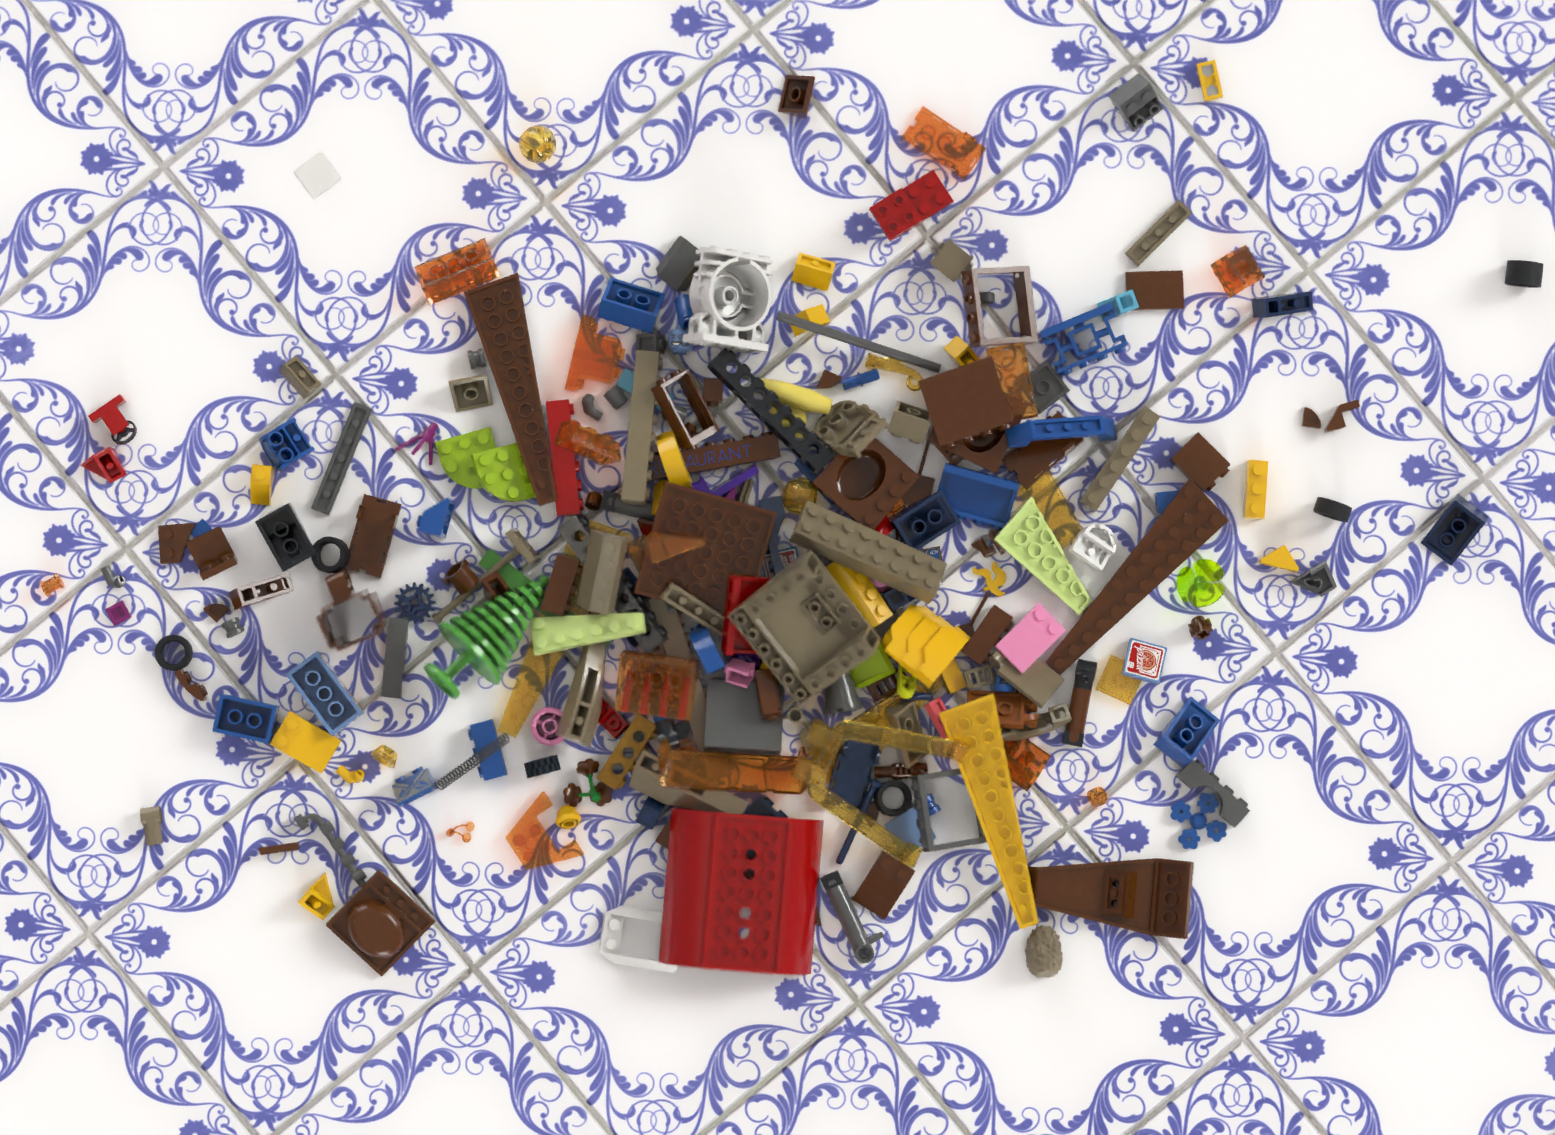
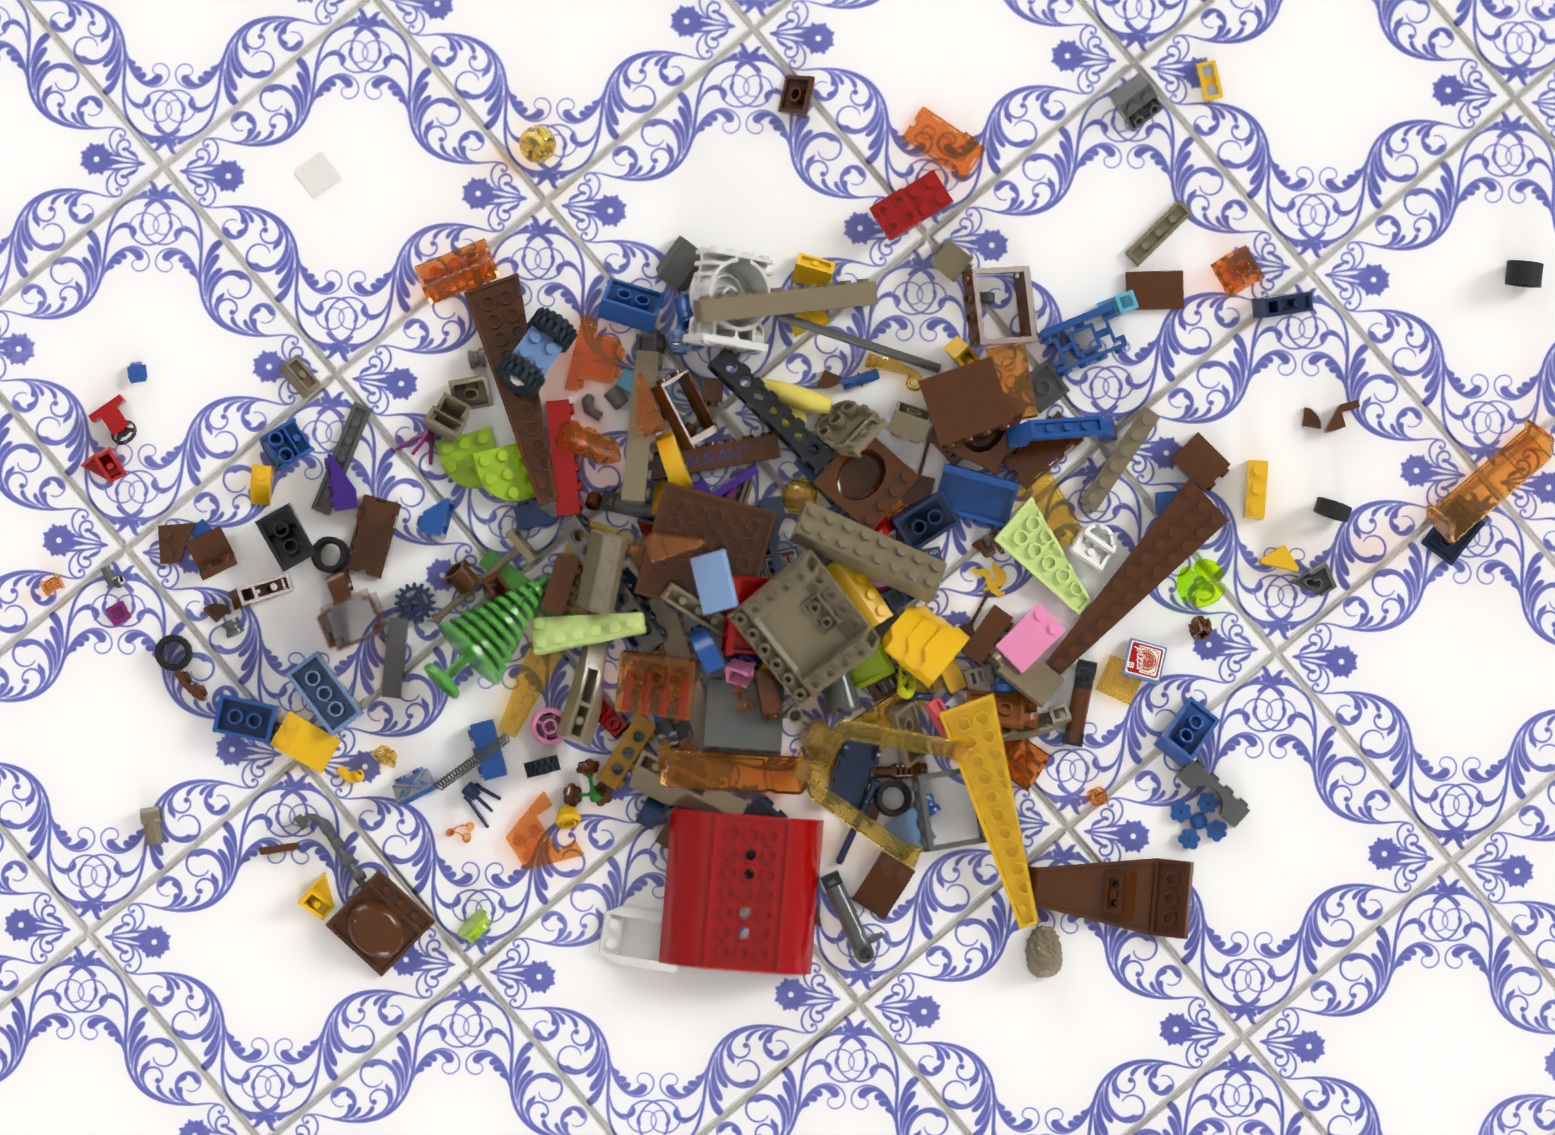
none -> blue piece [127,361,147,383]
none -> dark purple slope [324,453,358,511]
none -> dark tan plate [423,392,472,443]
none -> lime hat [457,909,491,946]
none -> dark blue plant [461,781,501,828]
none -> black plate [495,307,578,398]
none -> dark blue slope [514,501,557,531]
none -> clear orange slope [635,373,666,438]
none -> light blue tile [690,549,739,615]
none -> dark tan brick [693,278,878,324]
none -> clear orange piece [733,685,757,711]
none -> clear orange piece [1426,419,1554,543]

